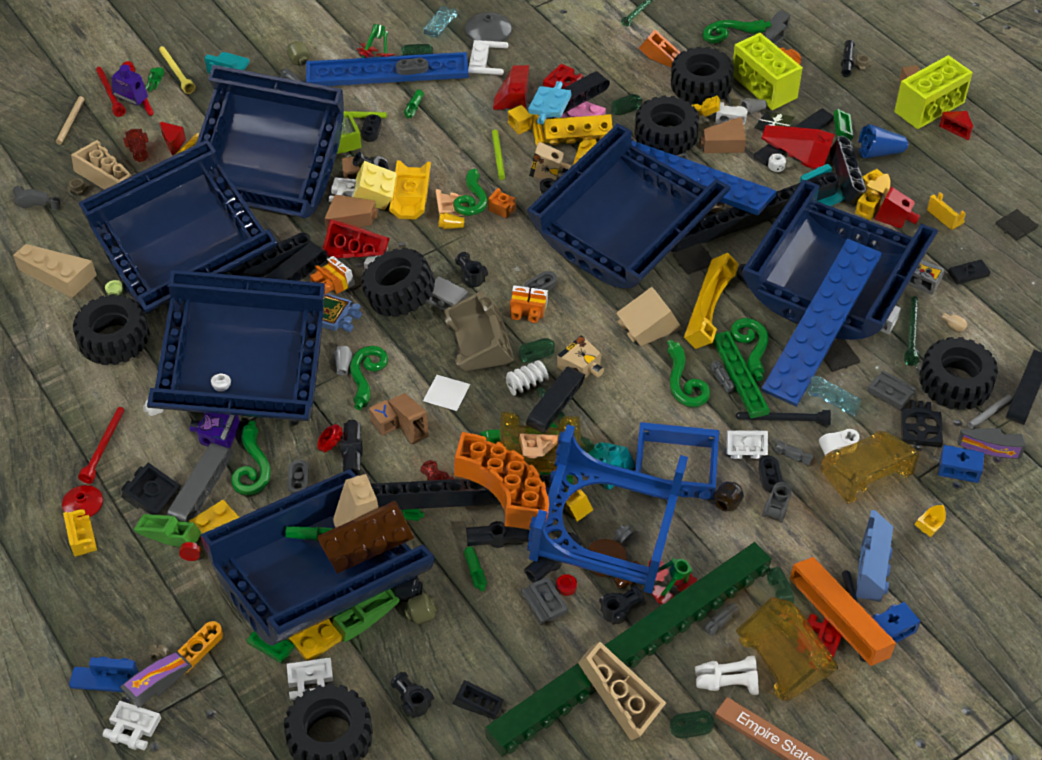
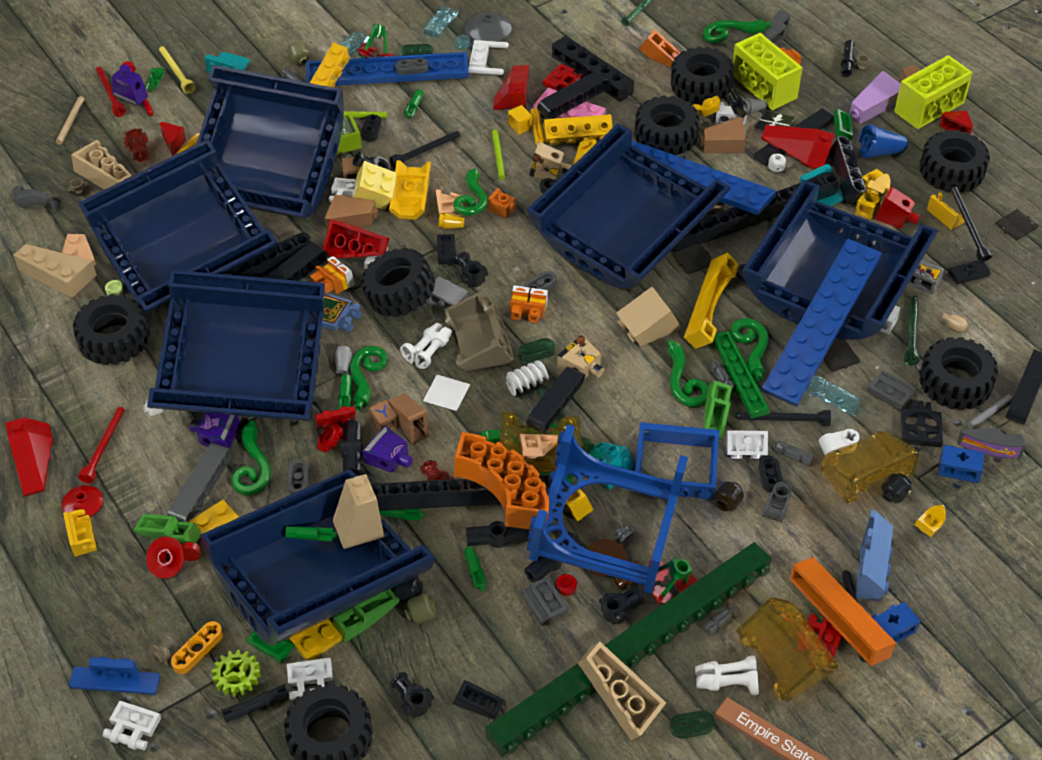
slope [120,651,192,708] -> none
black plate [121,462,181,515] -> none
white plate [211,374,231,391] -> none
reddish brown plate [318,500,414,574] -> none
medium azure plate [528,81,572,125] -> none
clear green plate [611,94,642,115] -> none
clear green plate [767,566,794,606] -> none
none -> red wedge [5,417,53,497]
none -> light nougat wing [62,234,96,265]
none -> red dish [146,536,185,579]
none -> lime gear [212,650,261,697]
none -> black pin [221,684,289,723]
none -> yellow brick [310,42,350,88]
none -> red plate [315,406,356,430]
none -> green piece [338,374,352,409]
none -> clear light blue plate [339,31,369,56]
none -> dark purple torso [362,426,413,473]
none -> black piece [389,131,461,169]
none -> white piece [400,323,452,369]
none -> black plate [437,234,456,265]
none -> clear light blue plate [455,35,472,50]
none -> black brick [552,36,634,102]
none -> bright green slope [703,380,732,440]
none -> black piece [728,89,747,119]
none -> lavender slope [849,71,900,124]
none -> black head [881,473,912,503]
none -> black tyre [919,130,990,192]
none -> black piece [950,186,993,262]

